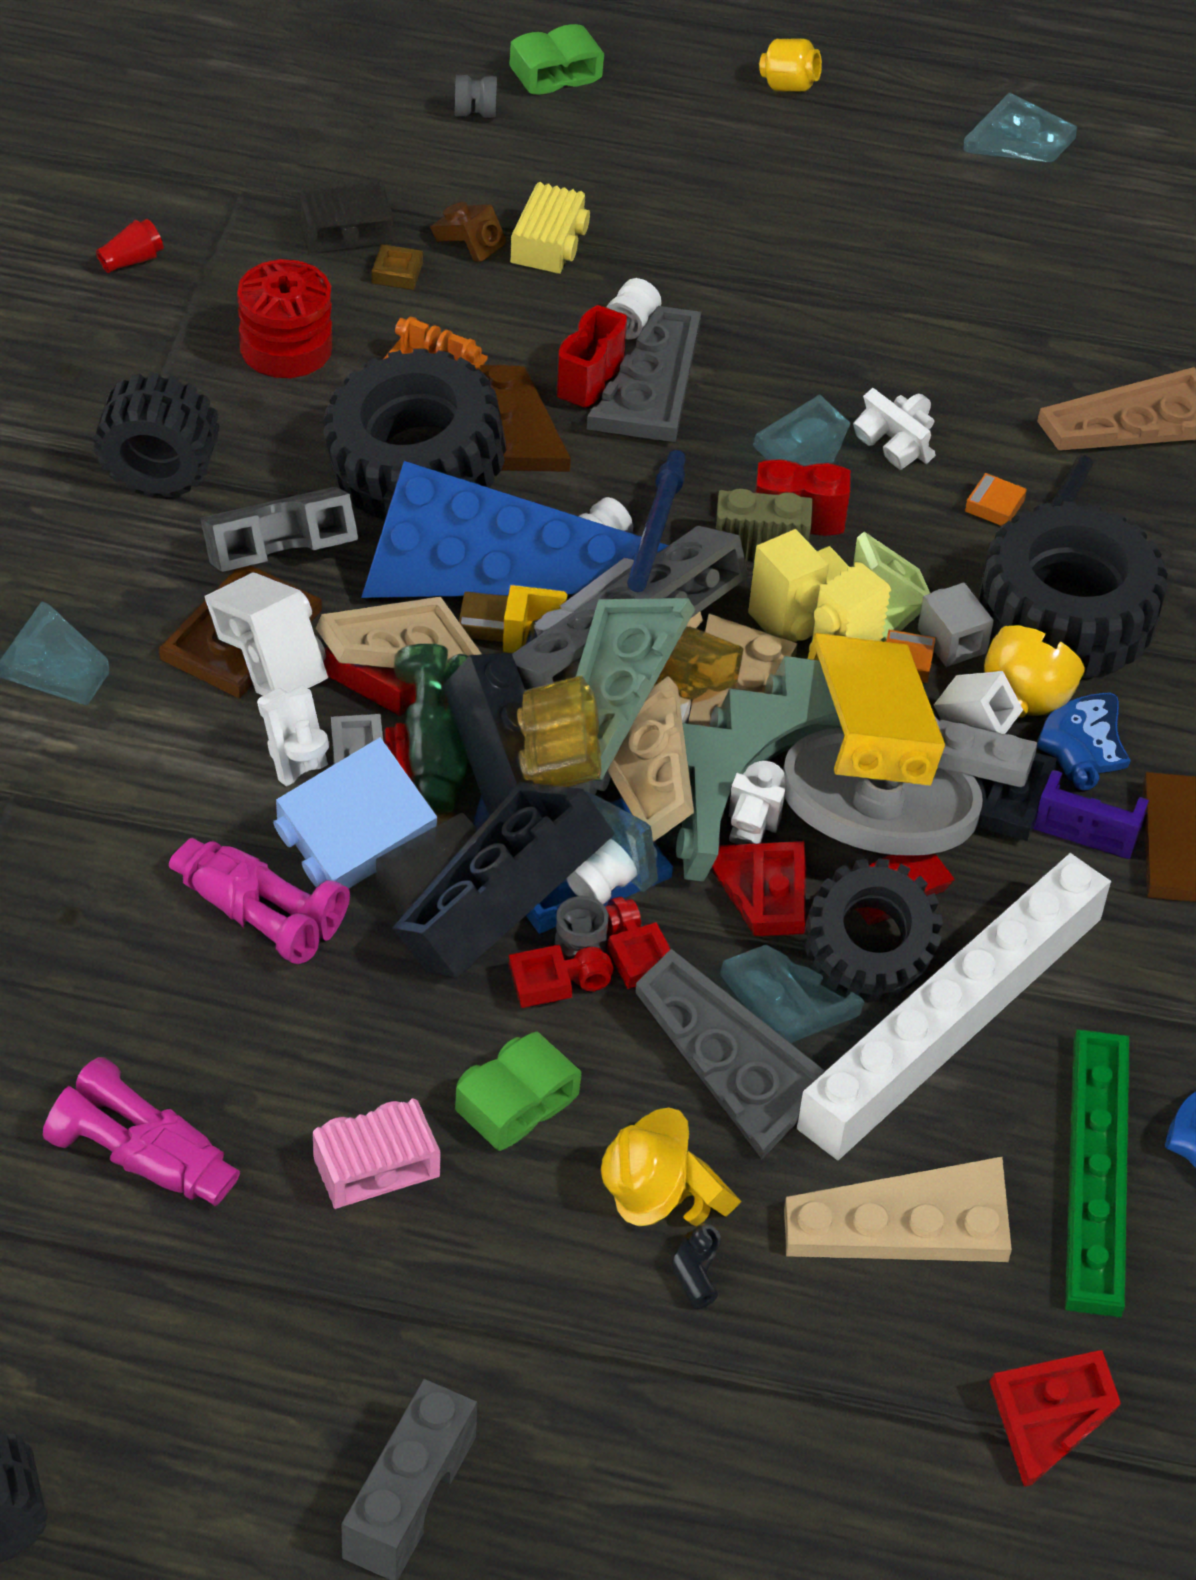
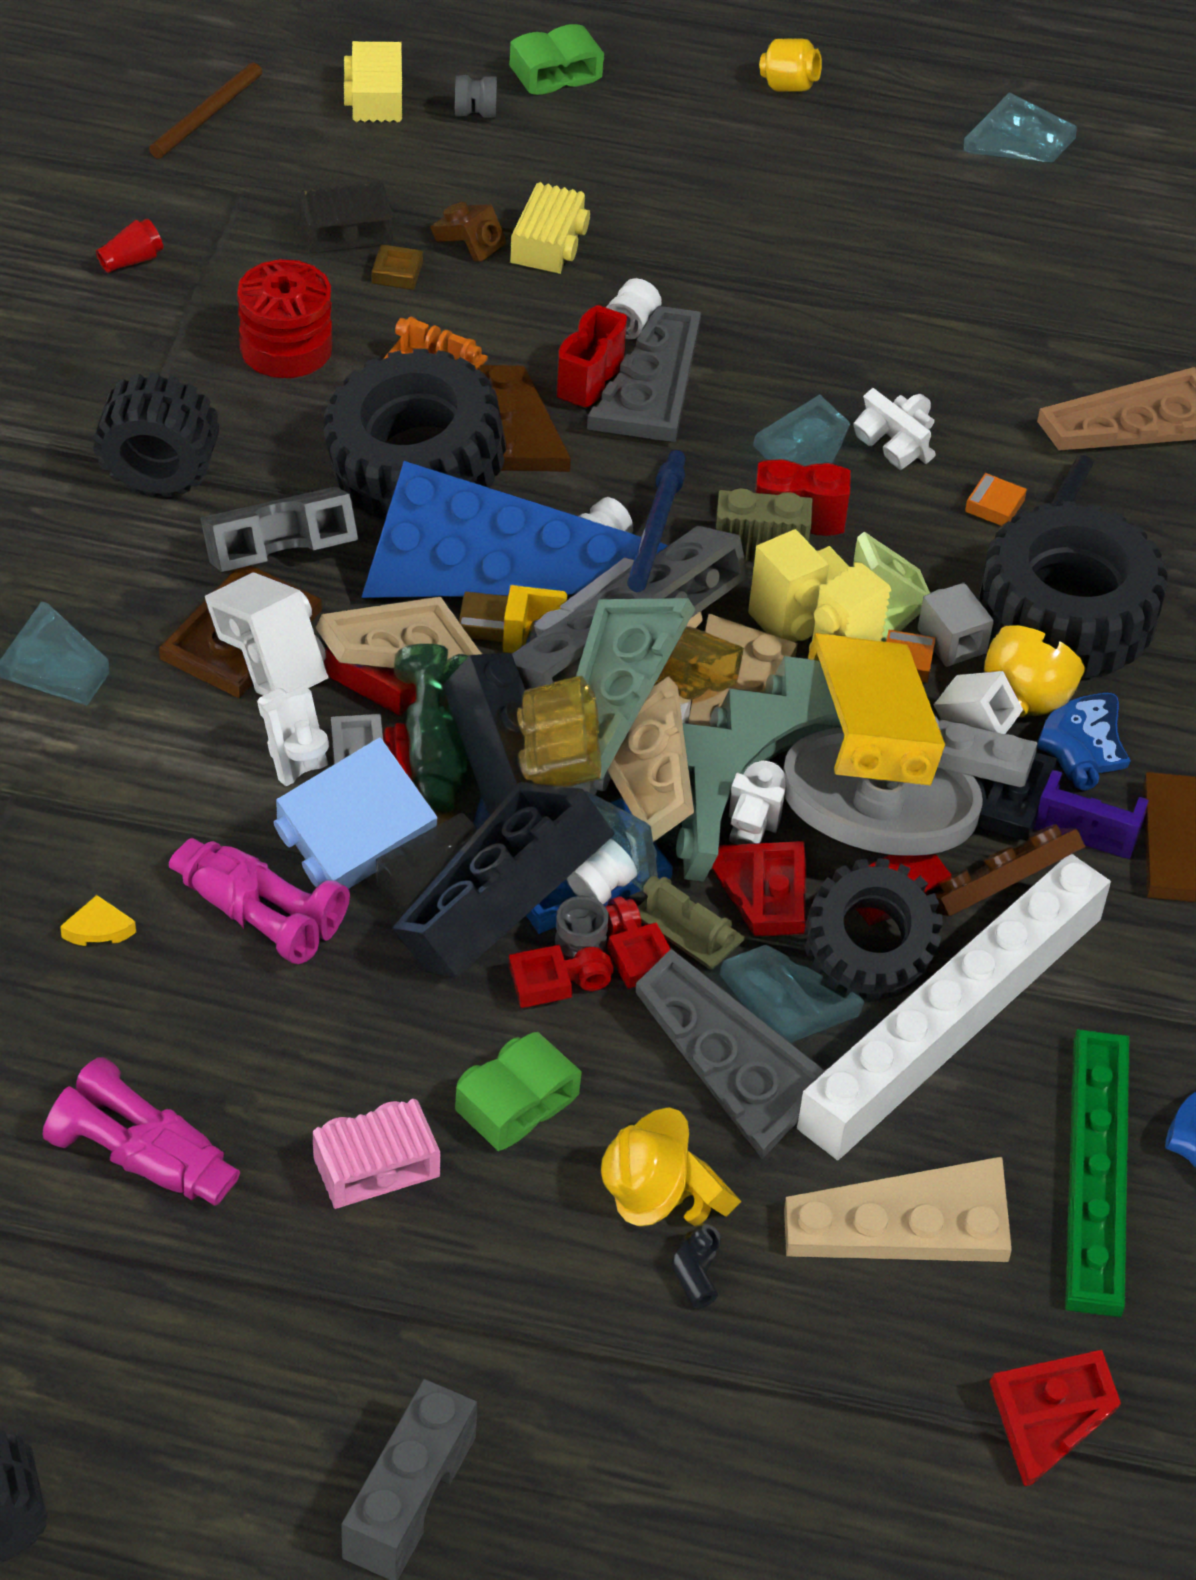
none -> yellow tile [60,895,136,946]
none -> reddish brown bar [149,62,262,159]
none -> light yellow brick [344,41,402,123]
none -> olive hinge [638,875,744,970]
none -> reddish brown wing [935,824,1086,917]

